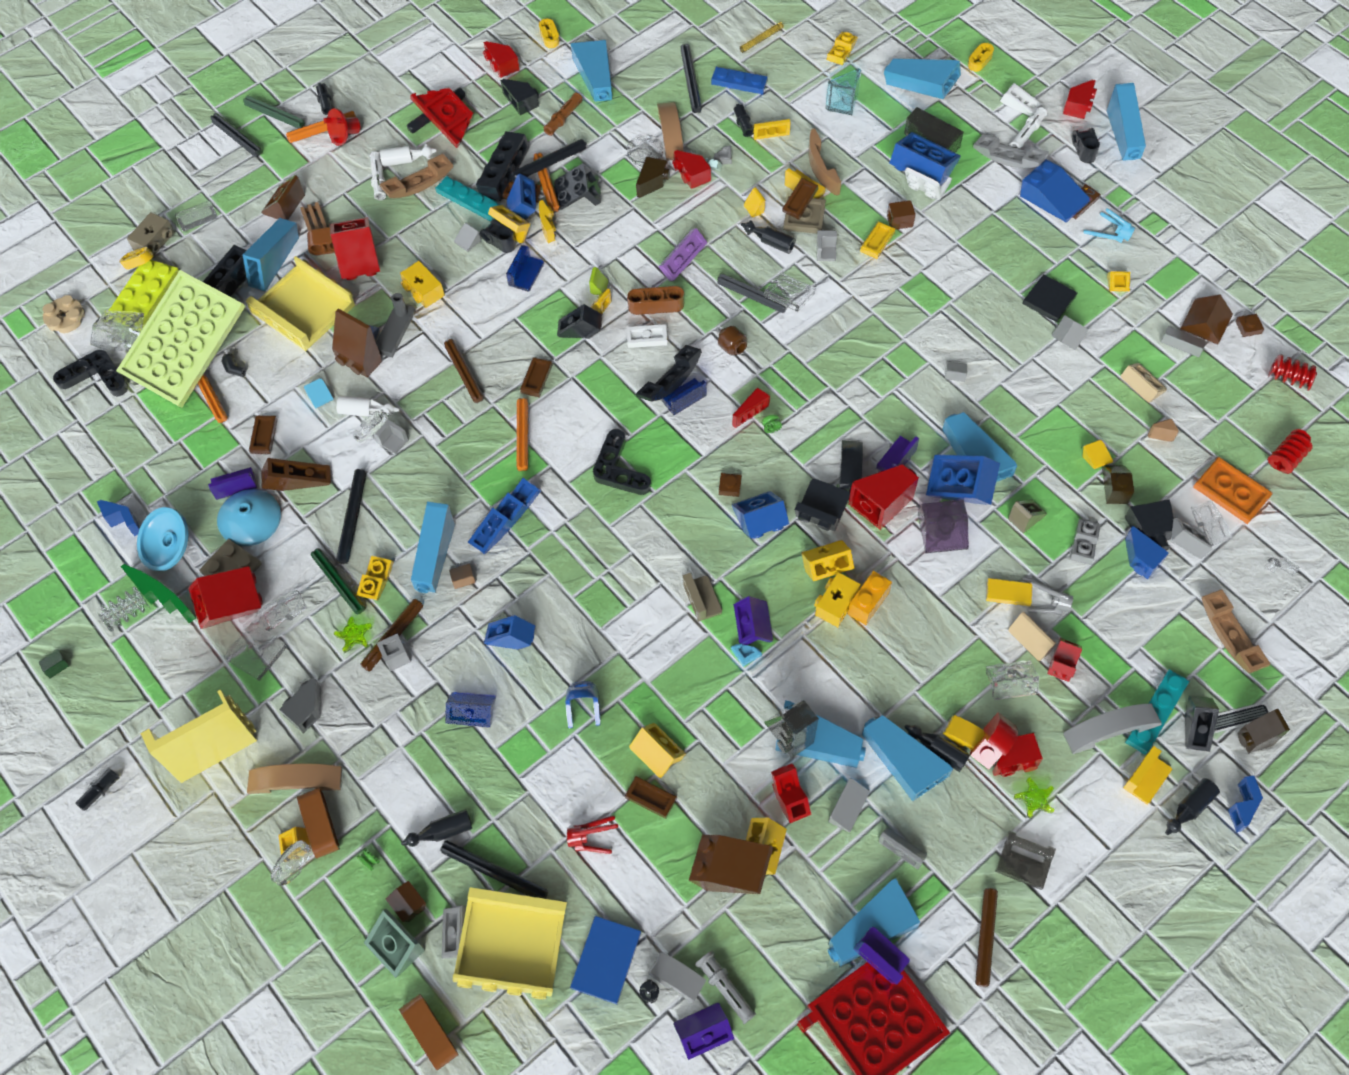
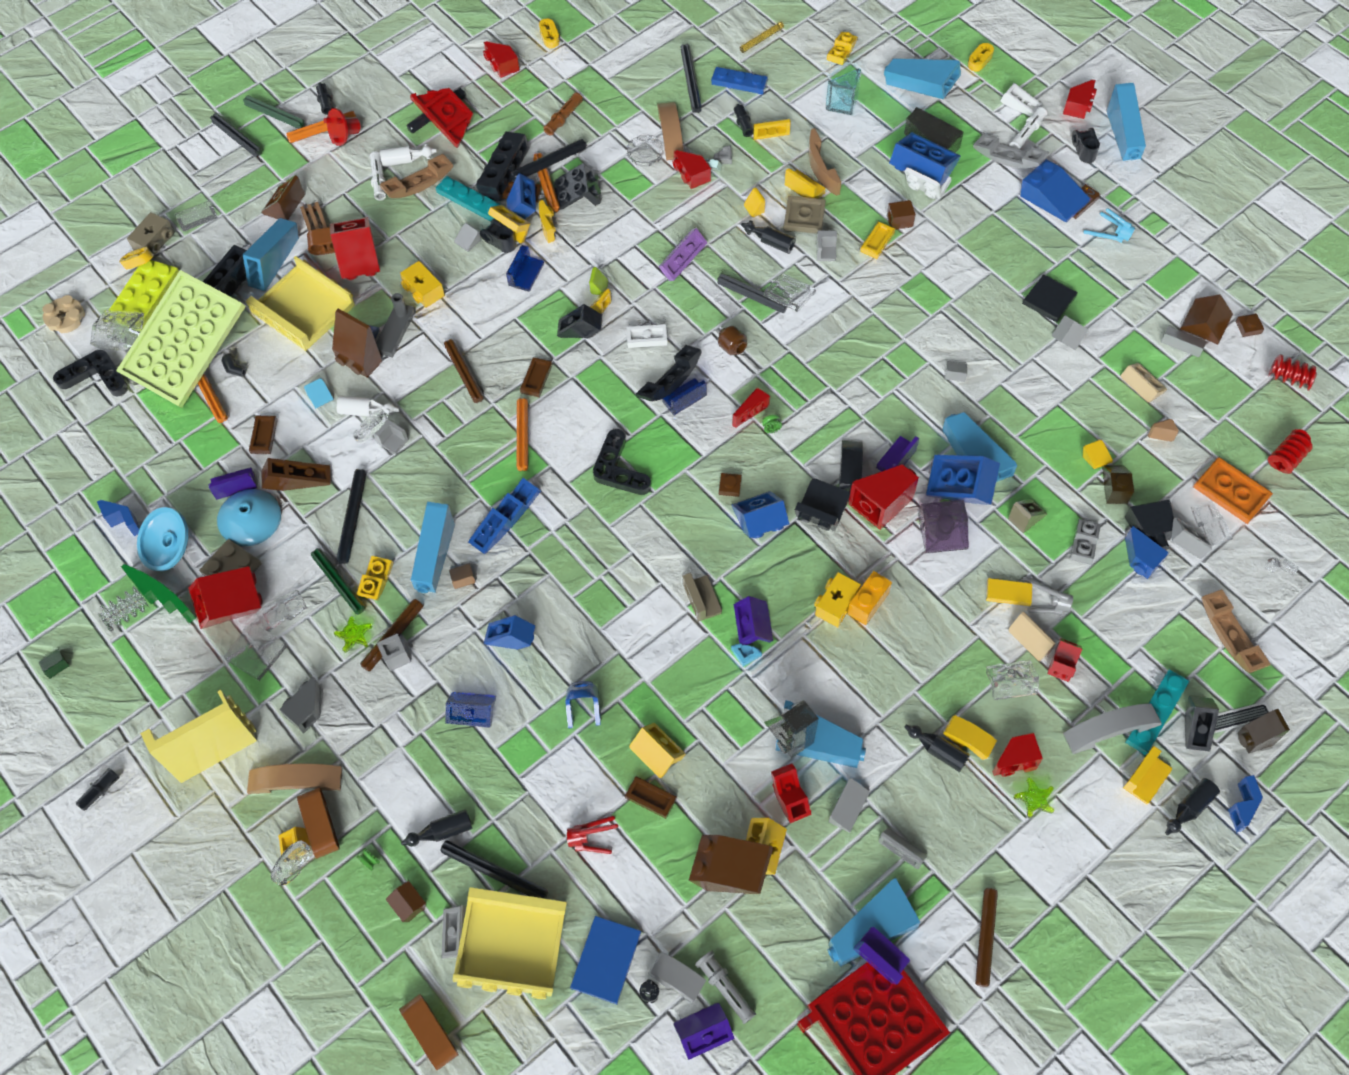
sand green slope [364,909,425,978] -> none
black slope [500,79,539,115] -> none
dark azure slope [571,40,612,102] -> none
dark orange beam [627,286,684,315] -> none
dark brown slope [636,157,670,198] -> none
reddish brown tile [782,178,819,220] -> none
yellow brick [801,540,854,581] -> none
dark azure slope [862,715,953,801] -> none
red brick [970,712,1018,769] -> none
clear smoke plate [995,830,1056,890] -> none
yellow slope [1107,271,1130,292] -> none

